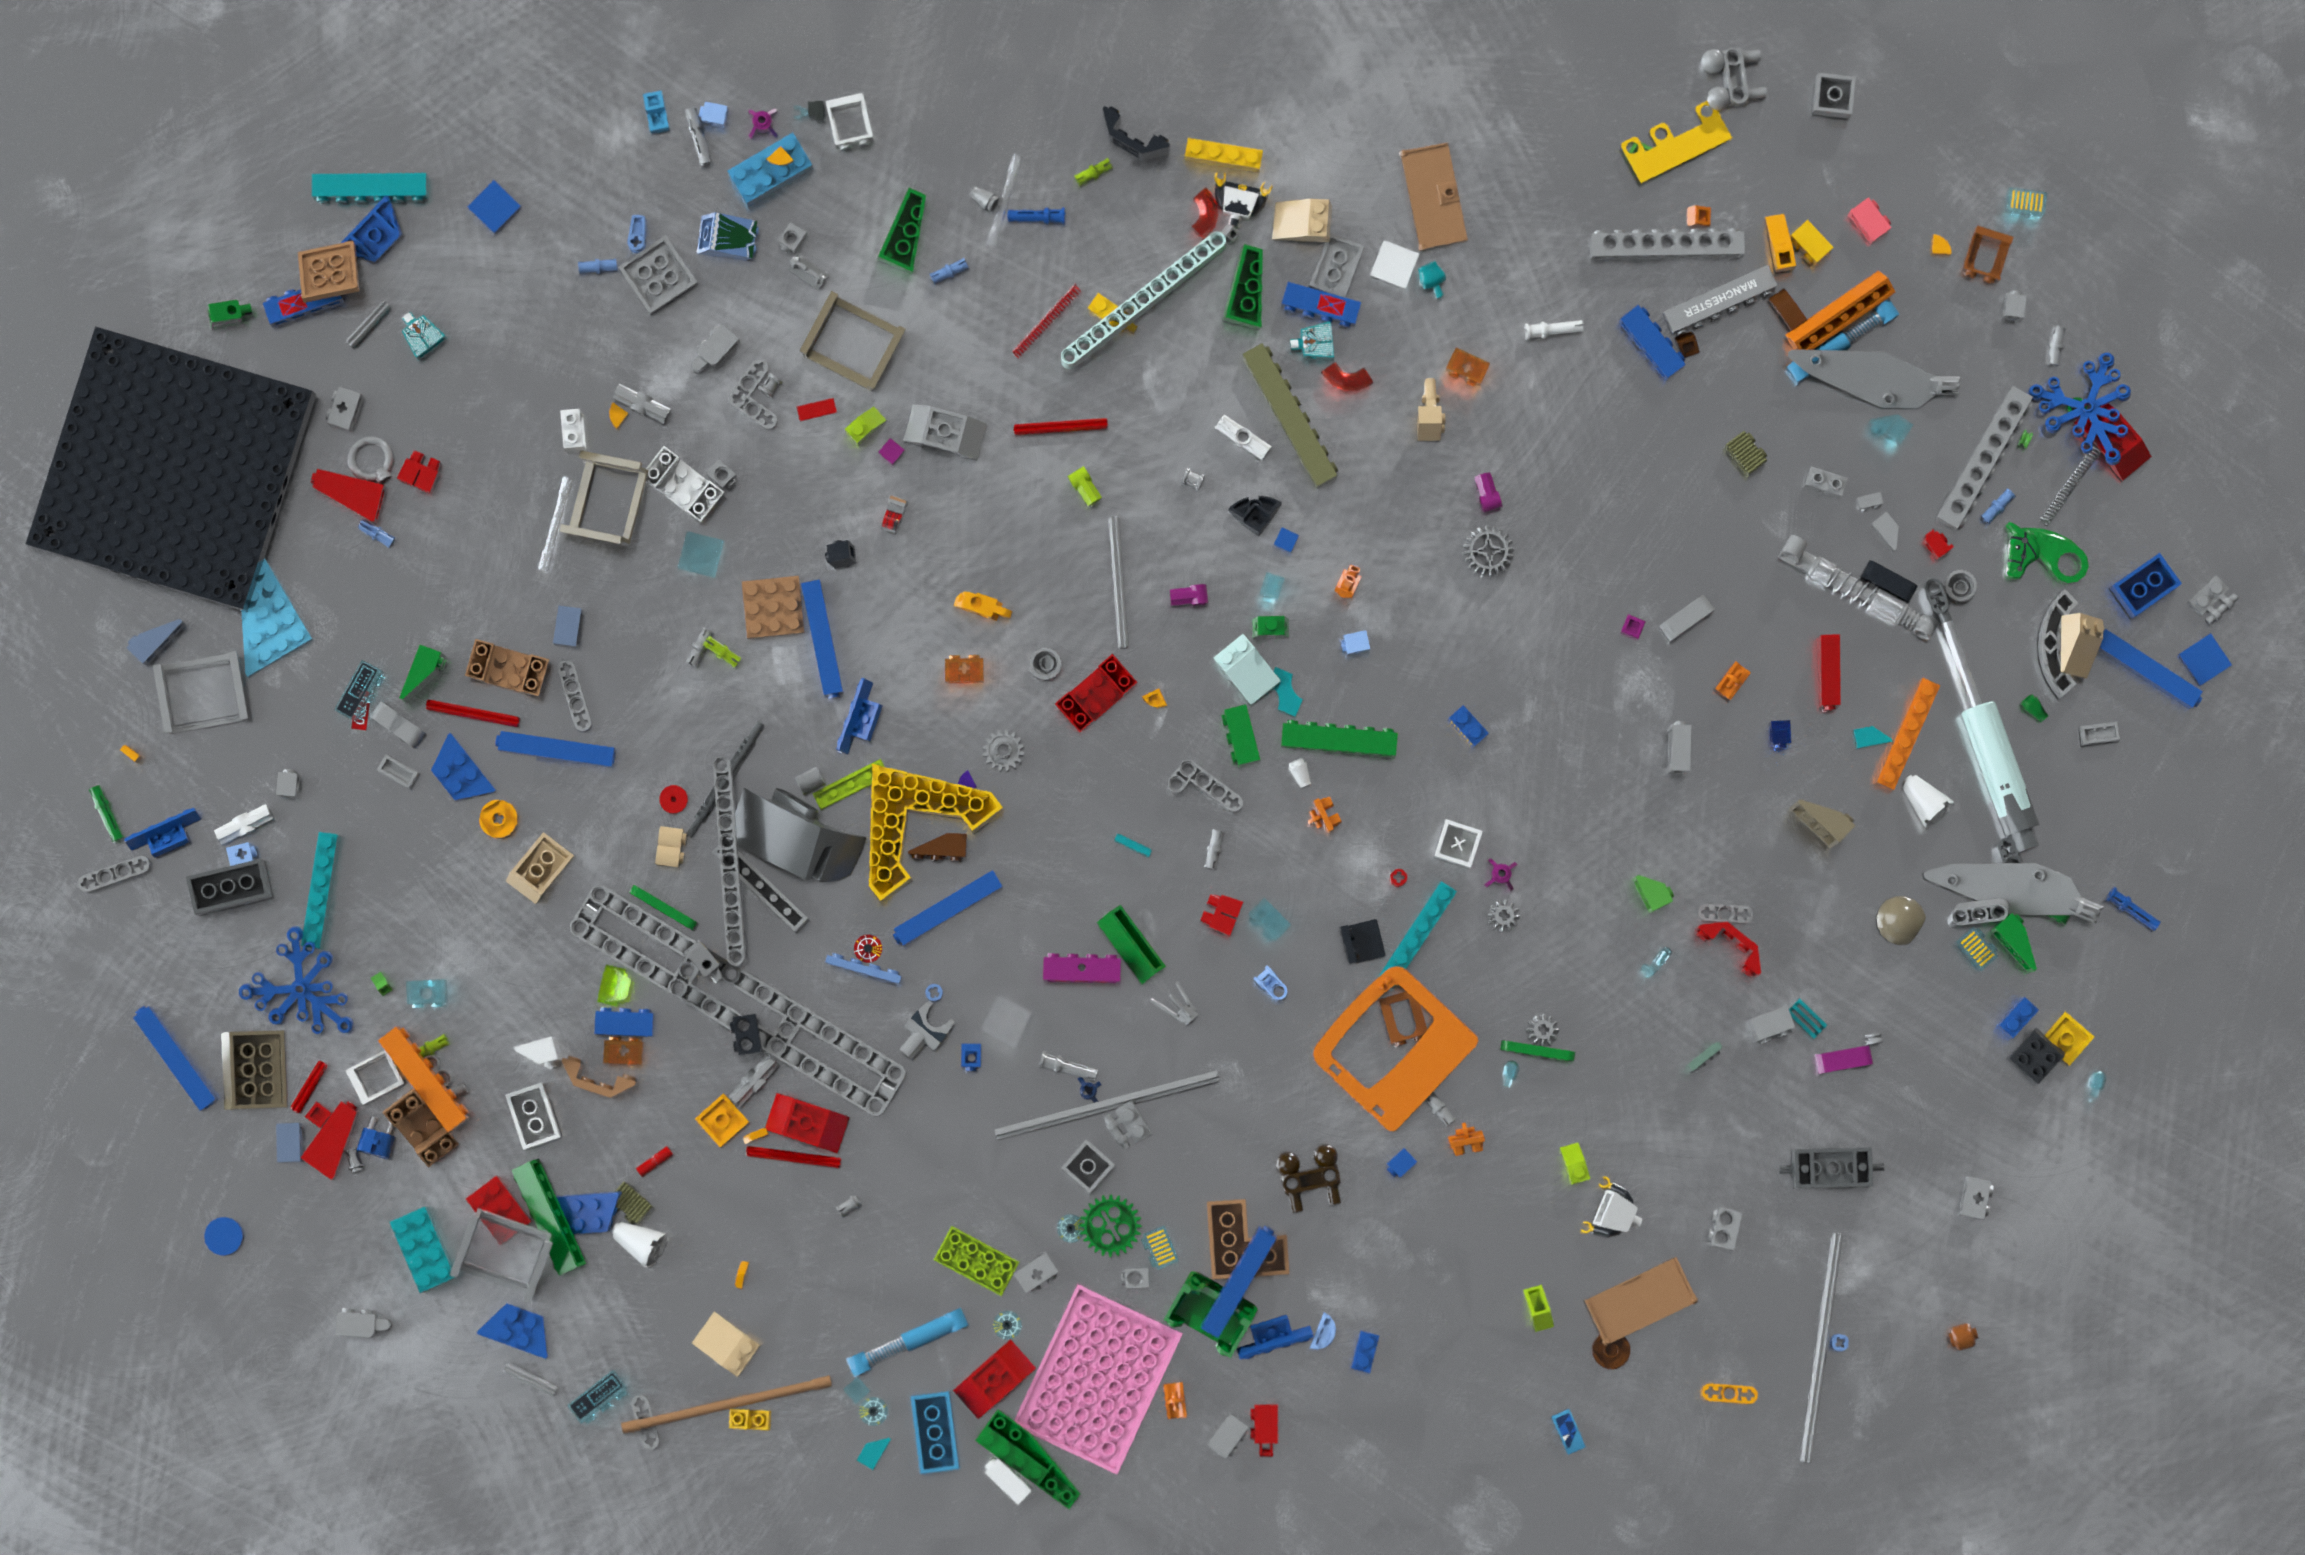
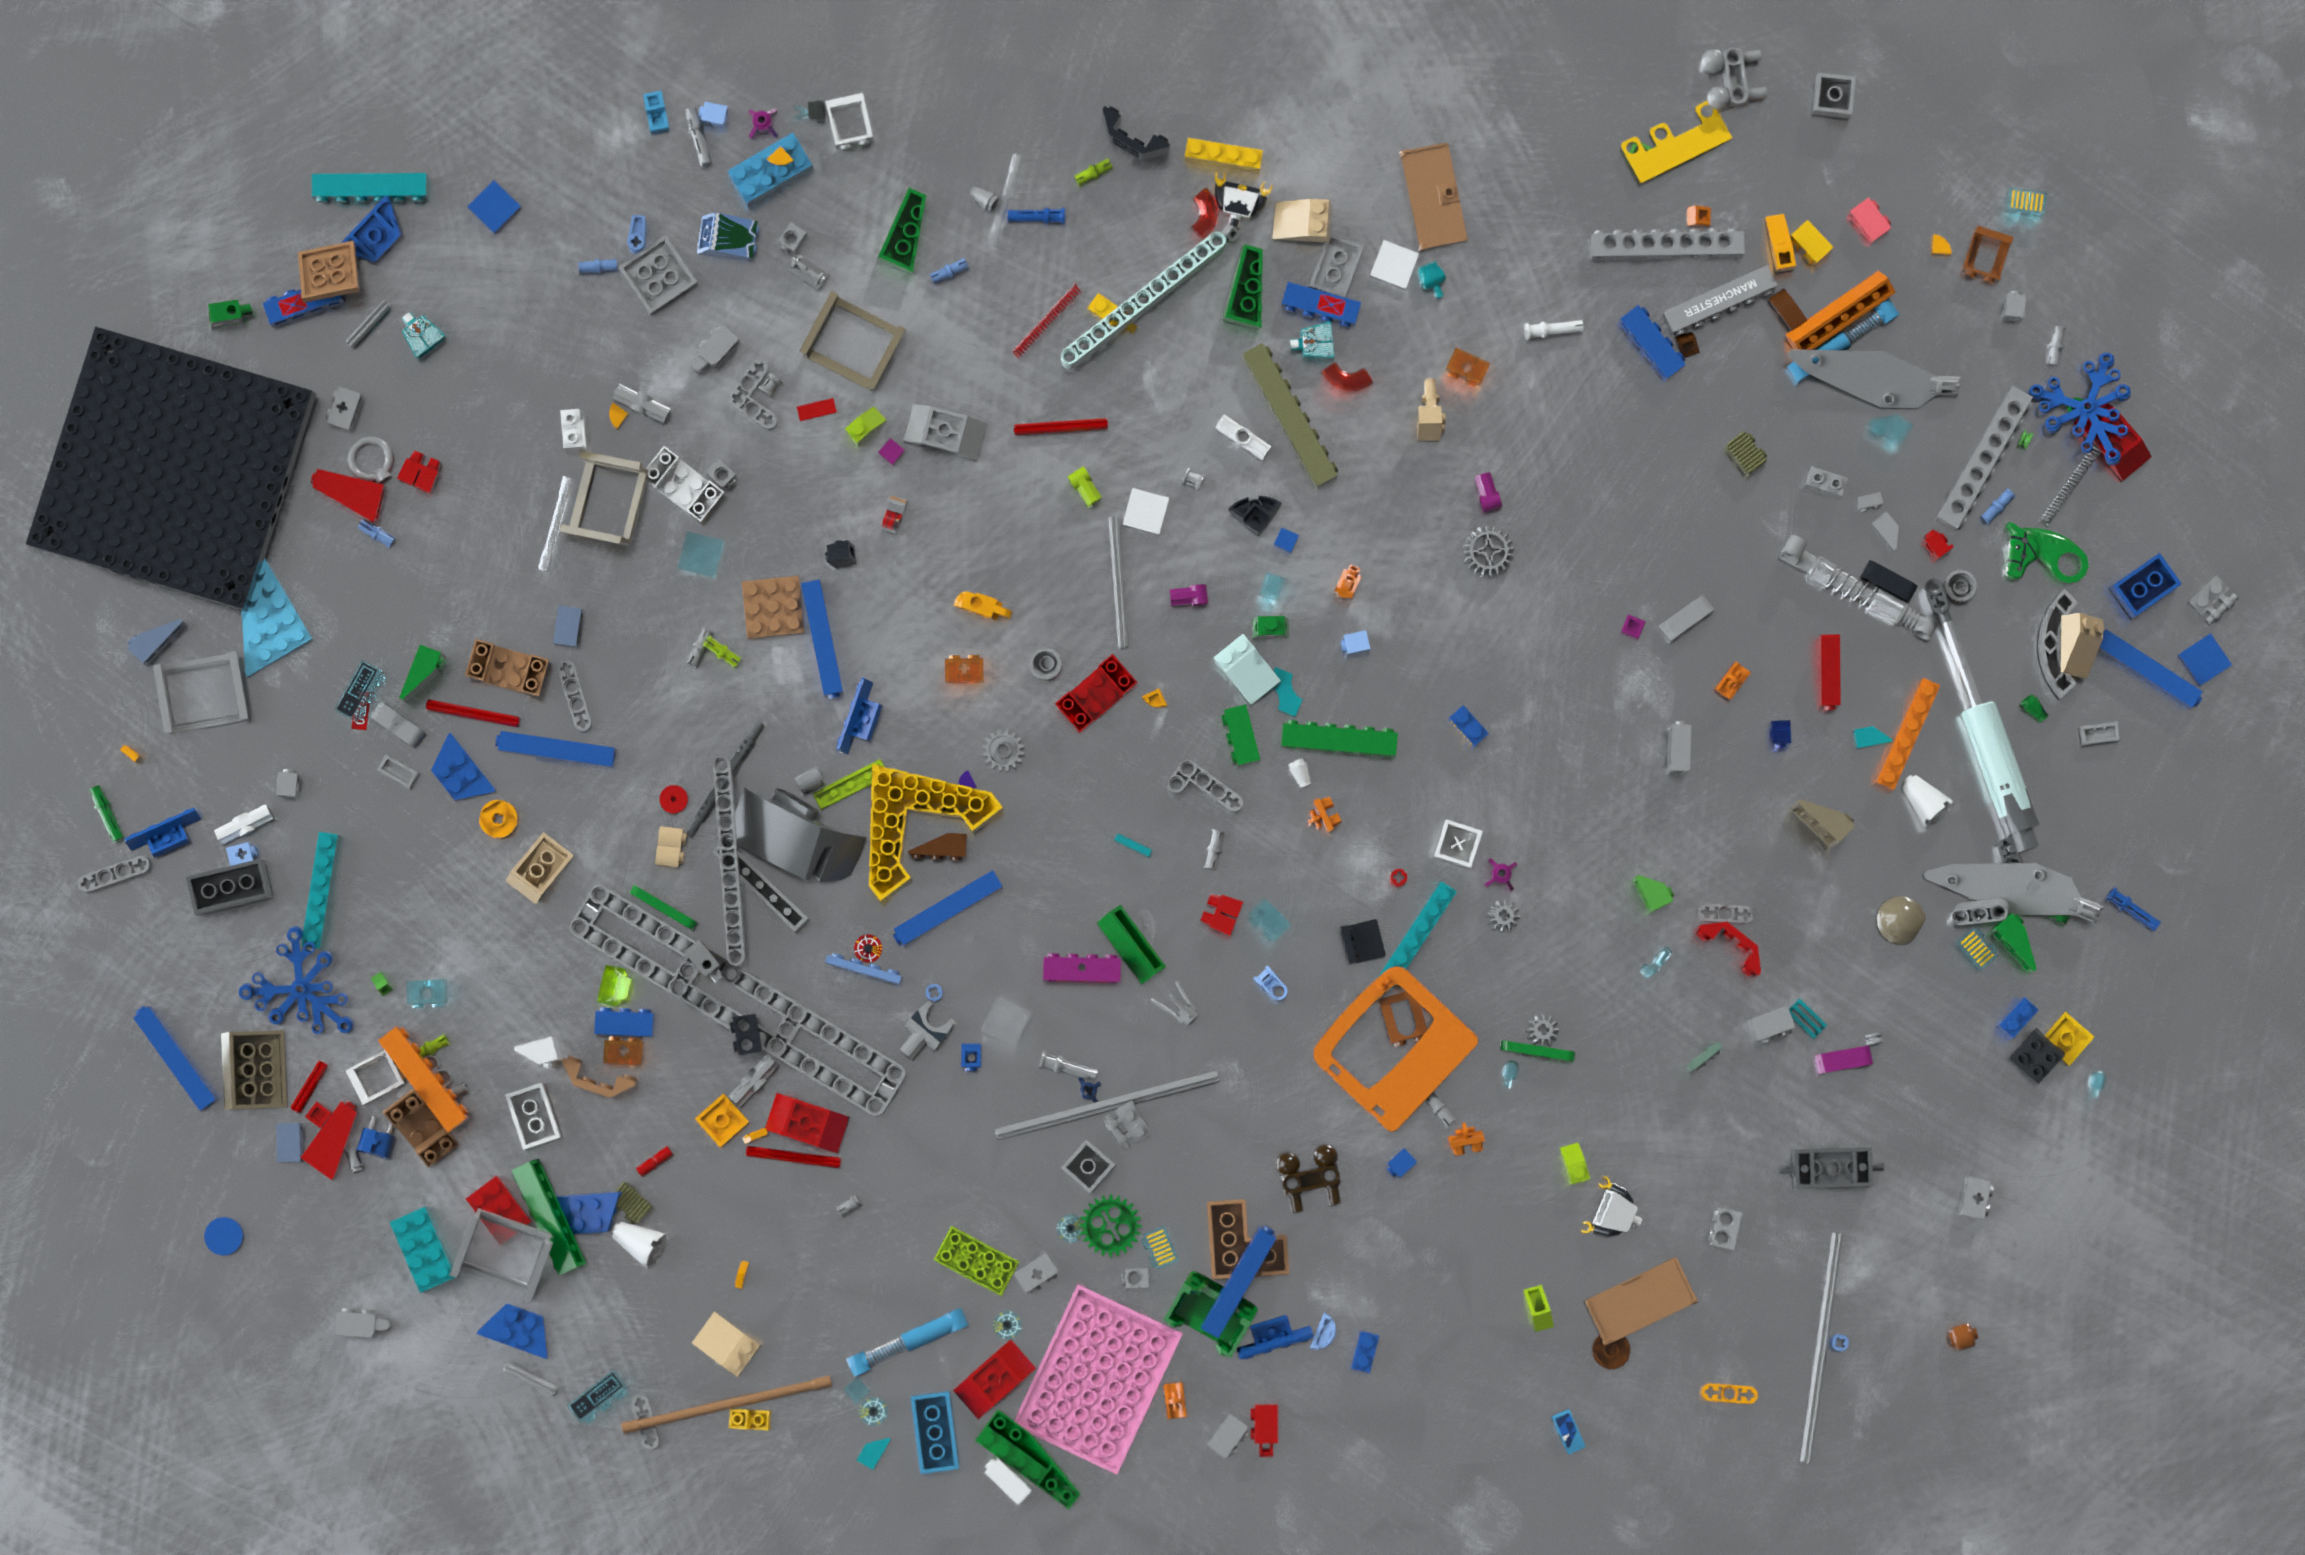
none -> white tile [1122,488,1169,535]

